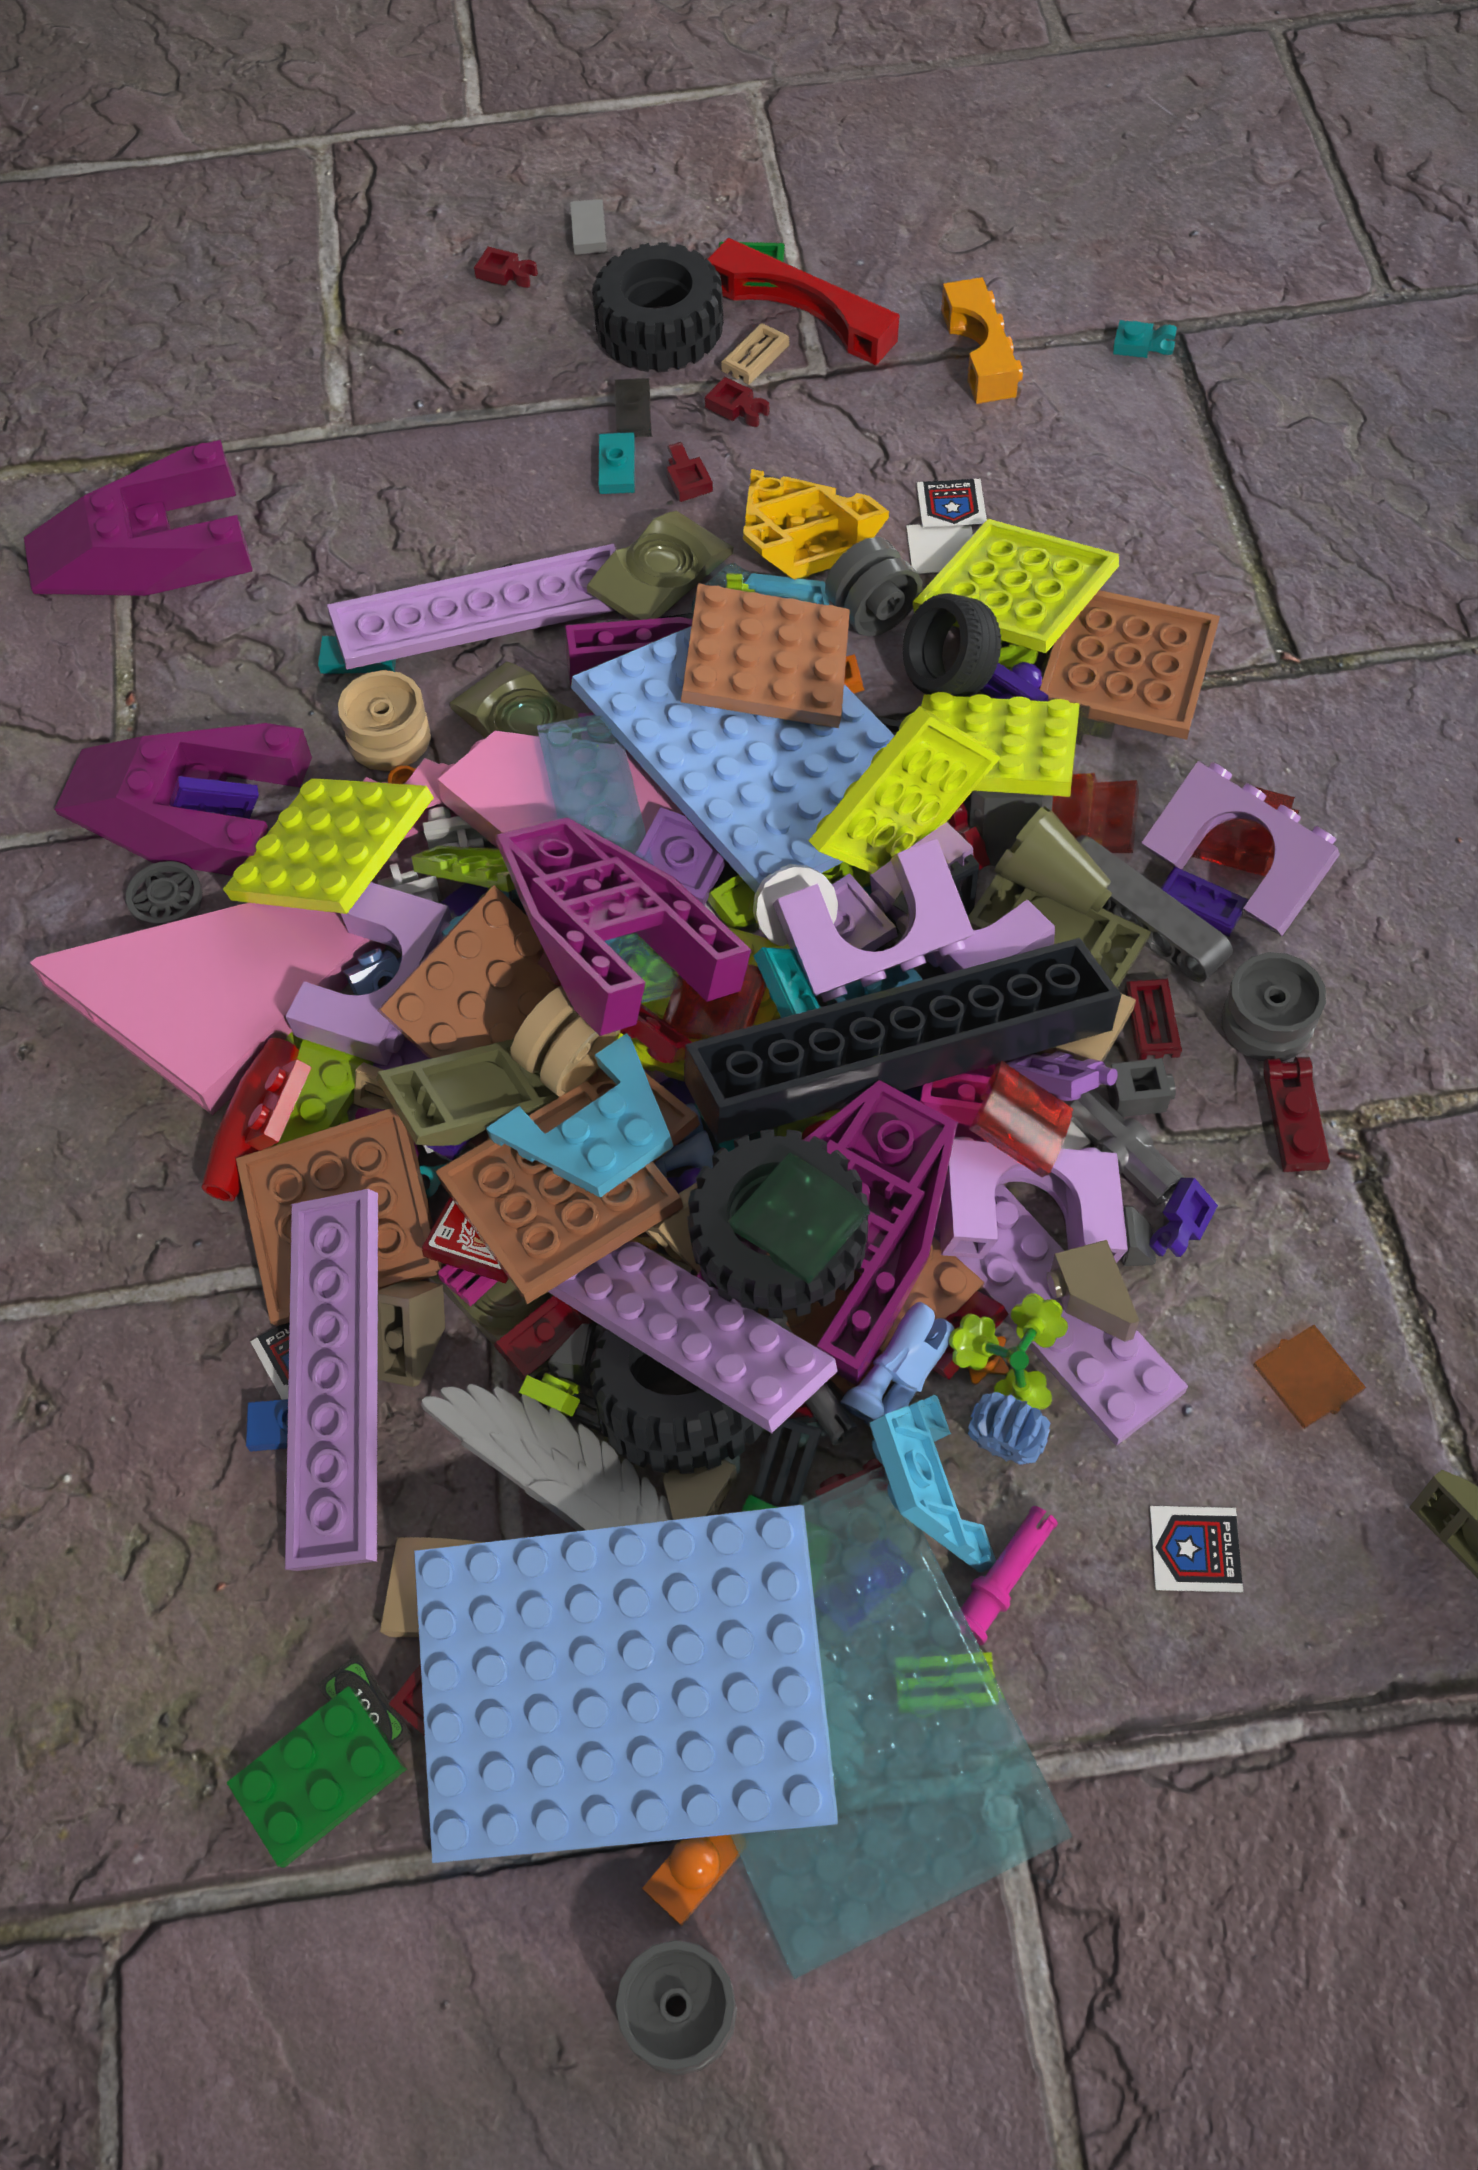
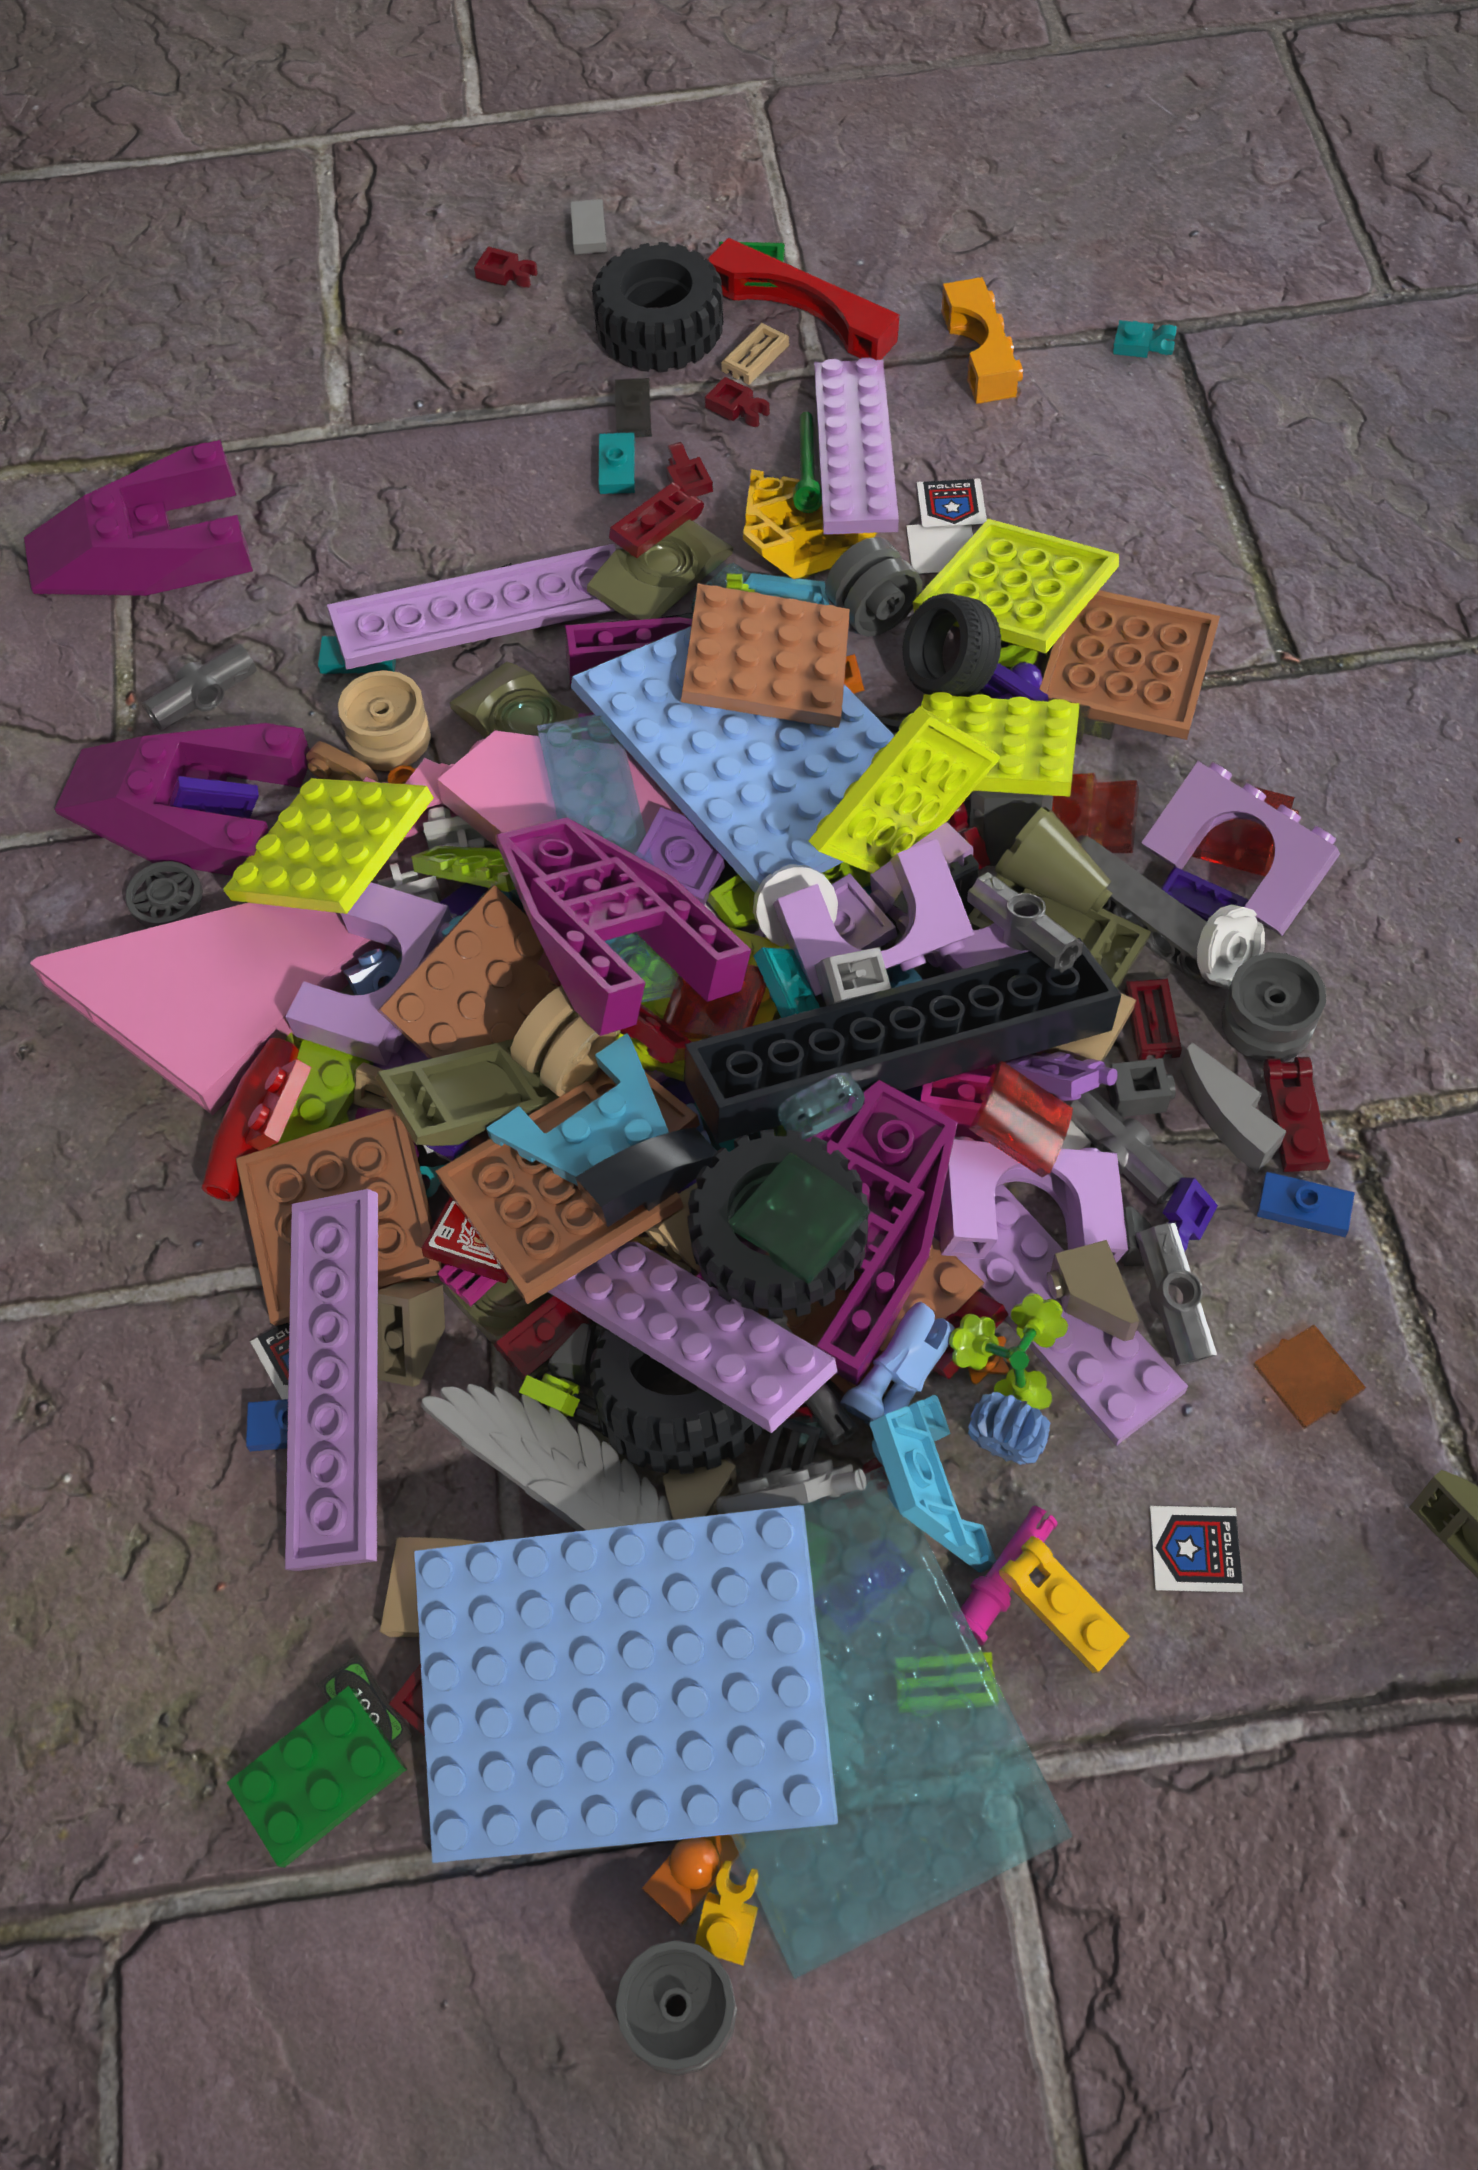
none -> flat silver piece [142,643,257,730]
none -> medium nougat plate [306,741,378,782]
none -> black slope [575,1127,717,1227]
none -> dark red plate [609,482,704,558]
none -> yellow plate [694,1860,759,1966]
none -> light grey plate [716,1459,866,1514]
none -> clear light blue beam [778,1073,865,1140]
none -> green piece [793,411,822,513]
none -> lavender plate [814,358,899,534]
none -> light grey slope [814,947,891,1006]
none -> flat silver piece [967,872,1083,973]
none -> yellow plate [999,1536,1130,1673]
none -> flat silver piece [1135,1223,1217,1366]
none -> light grey slope [1181,1042,1286,1174]
none -> white tile [1197,904,1265,989]
none -> blue plate [1257,1172,1355,1237]

